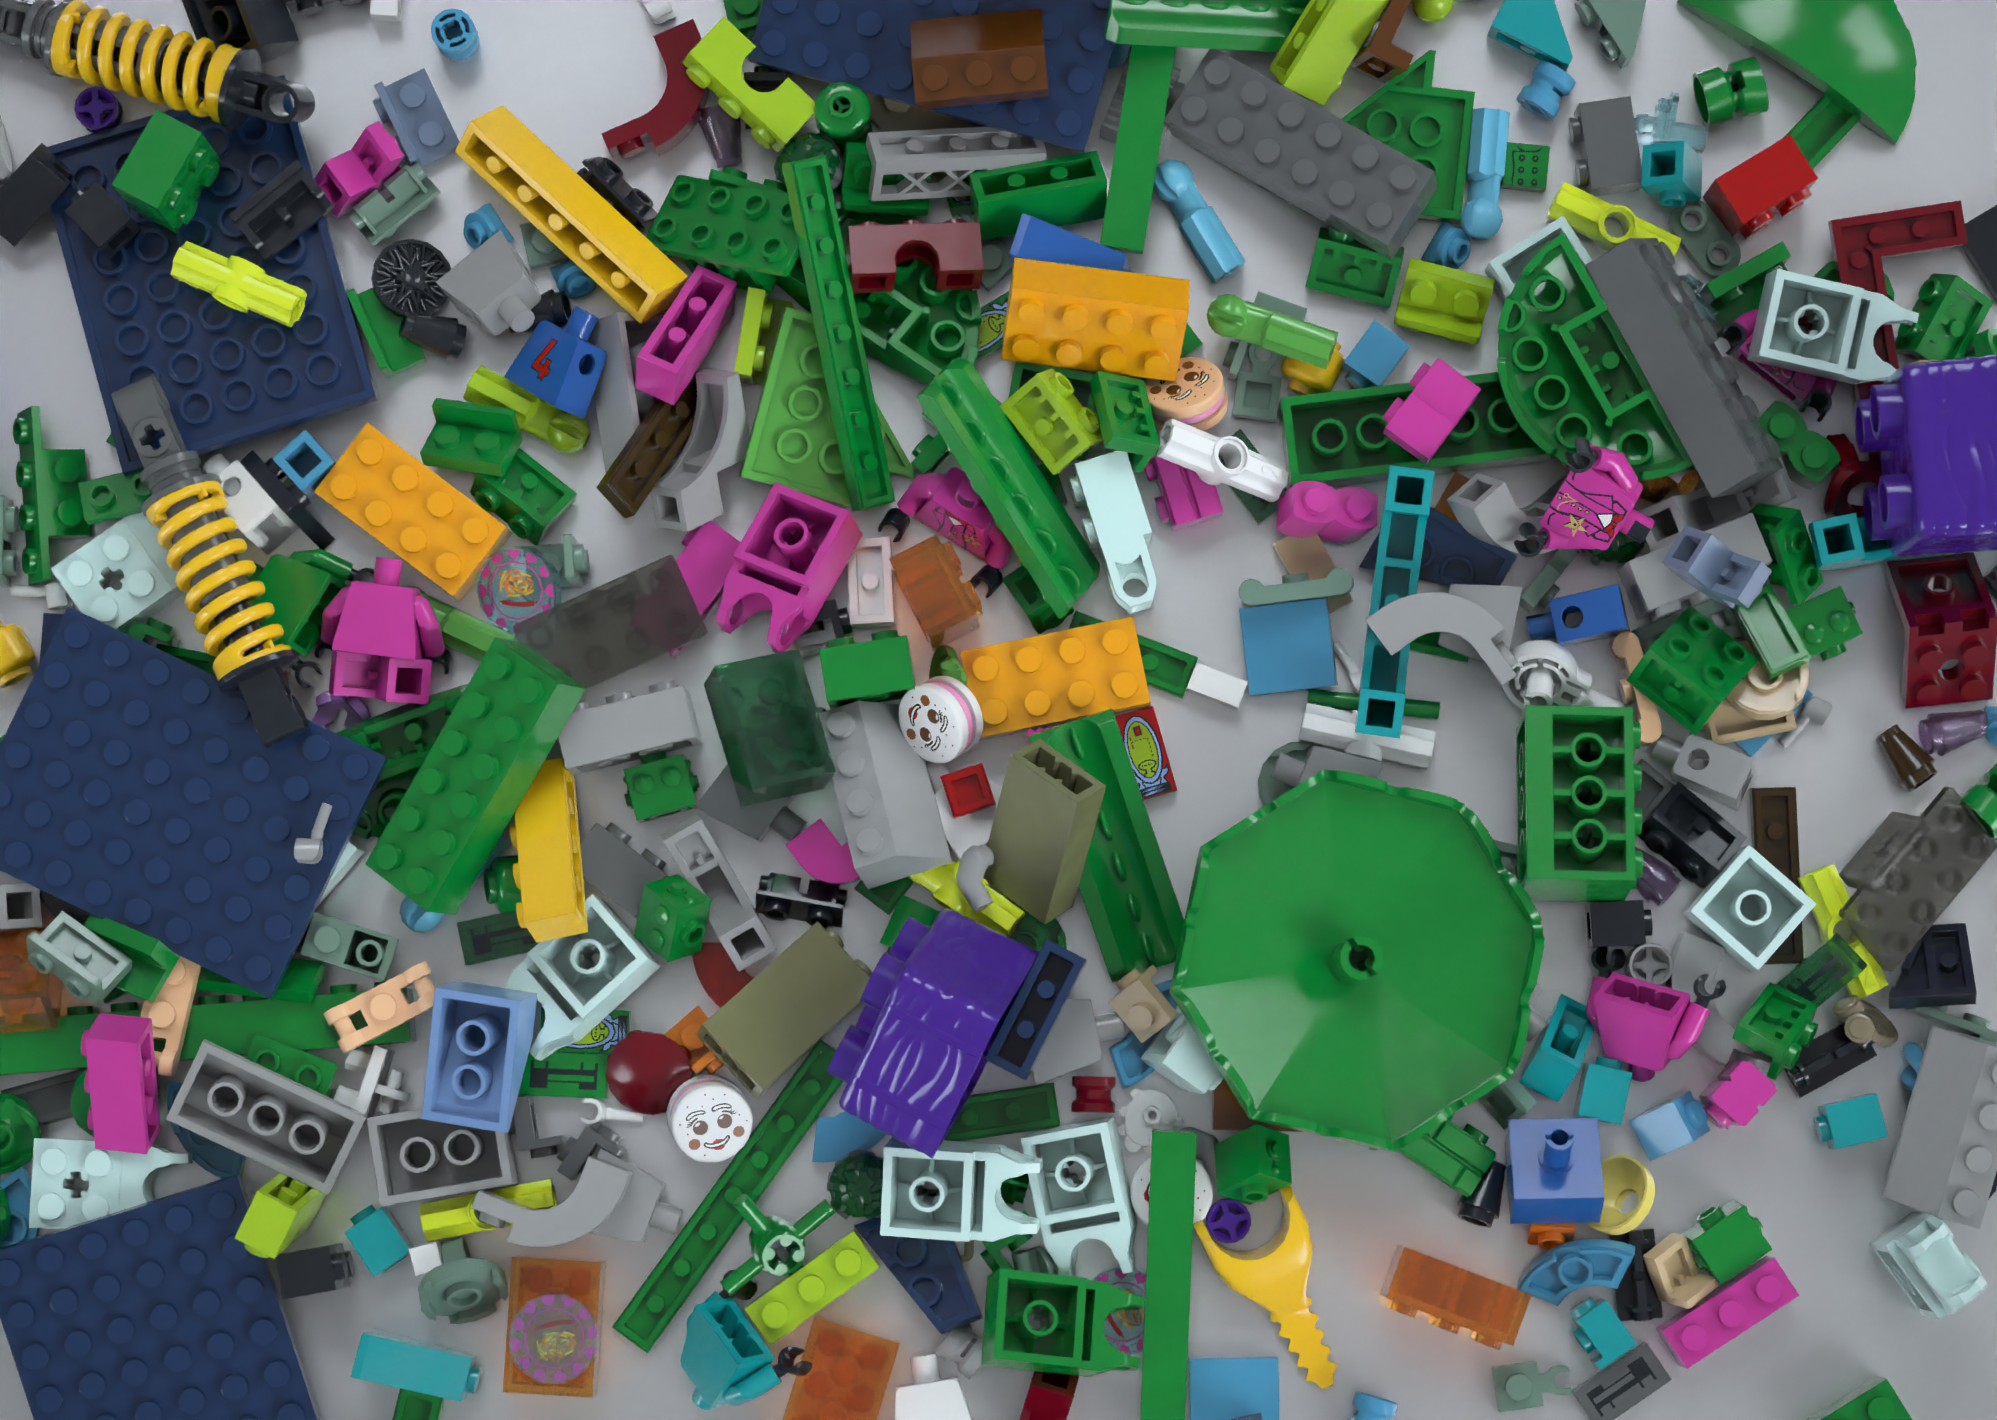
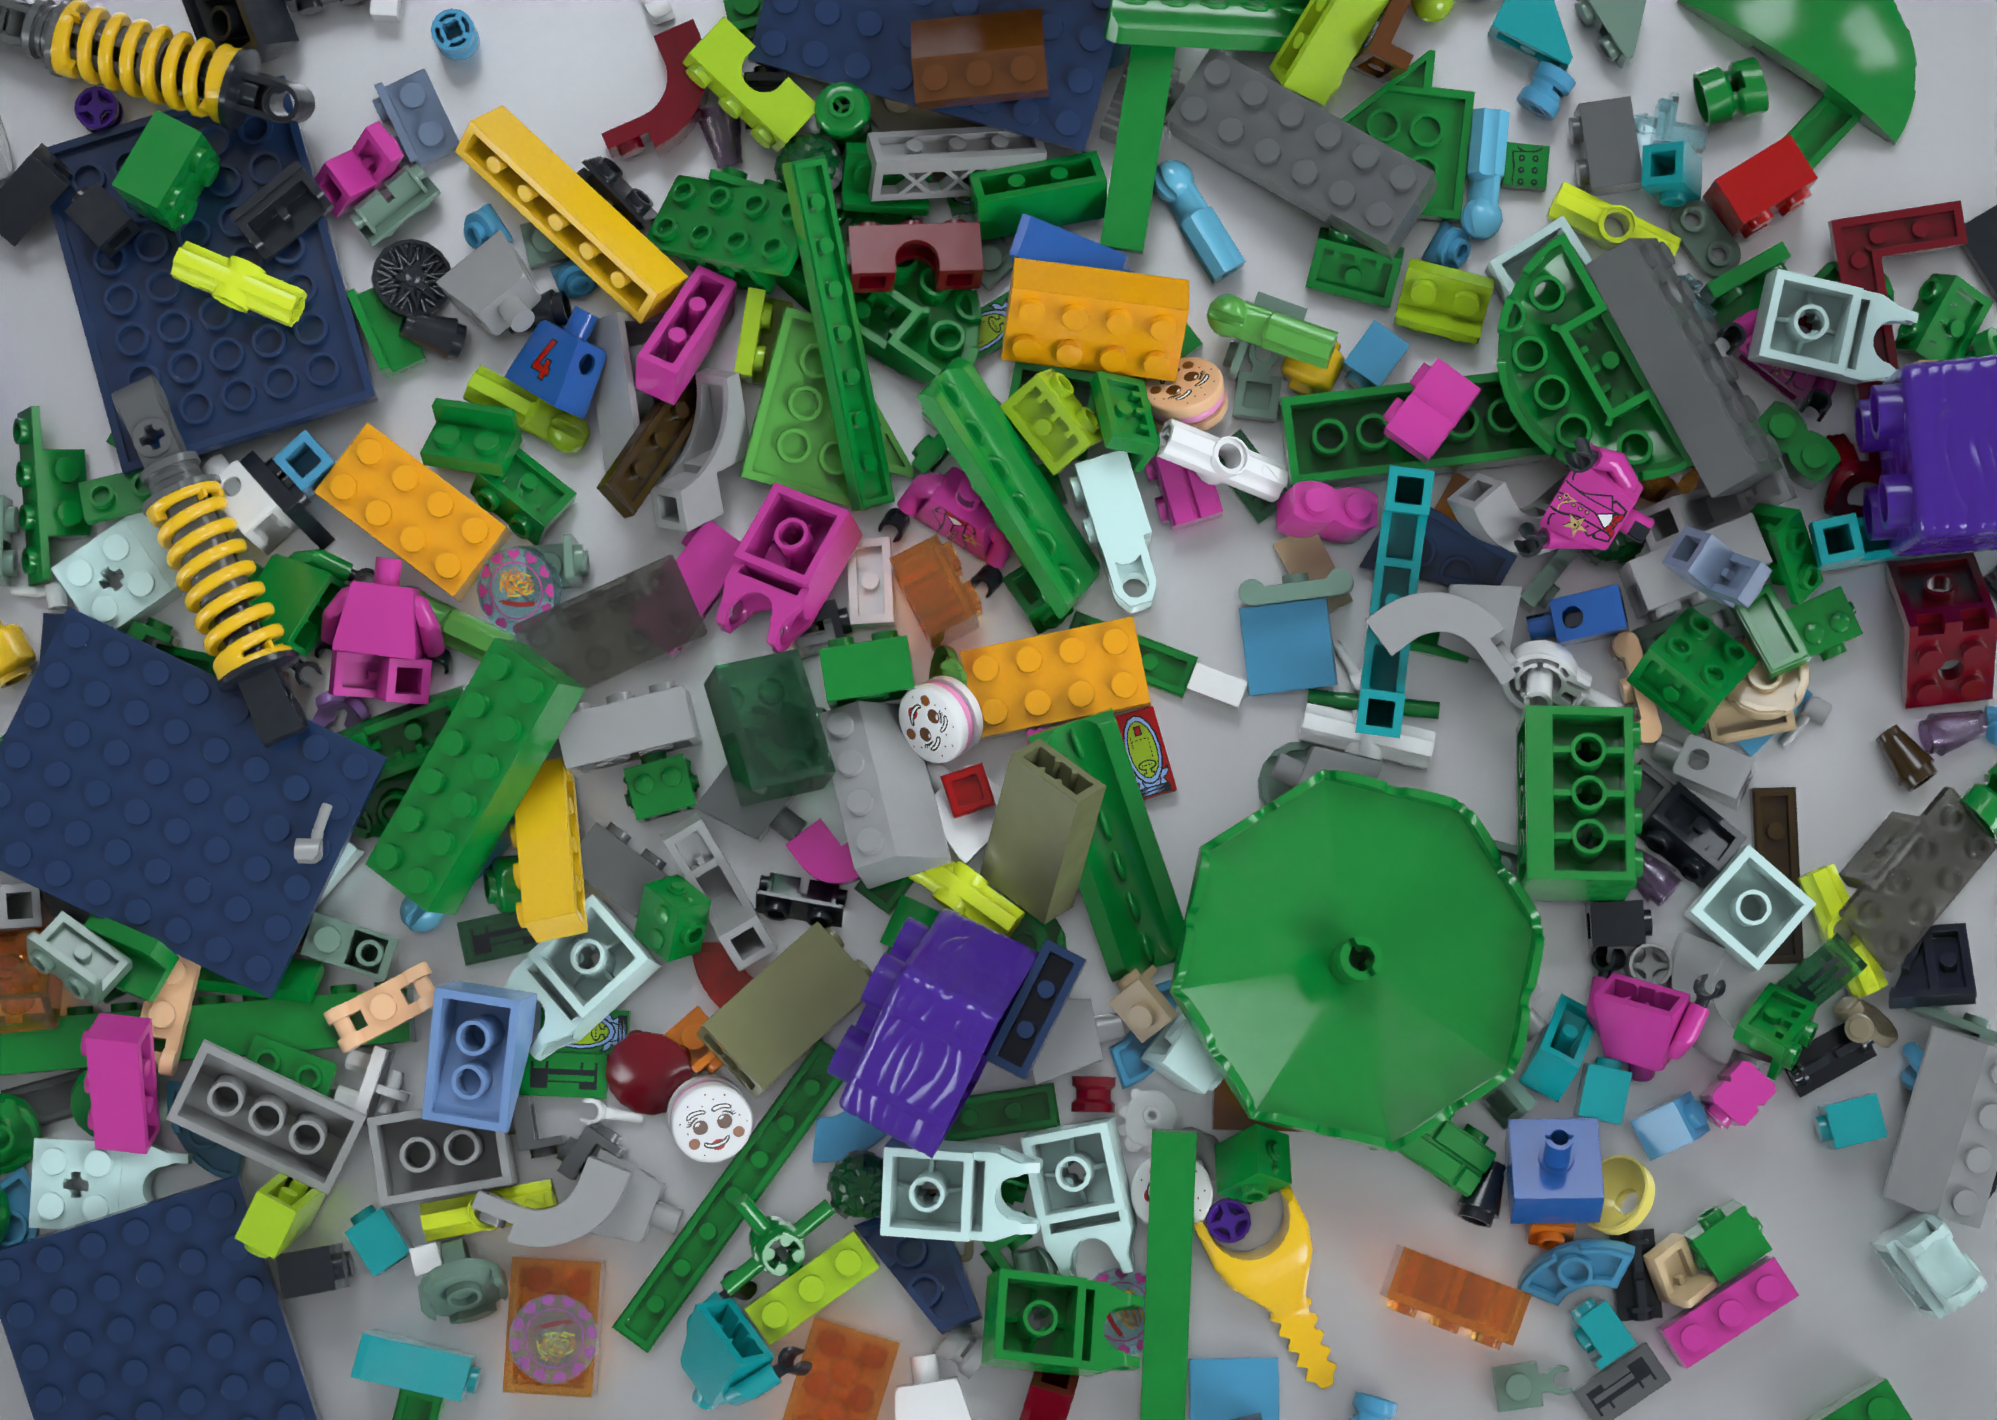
light grey arm [956,845,994,913] -> none

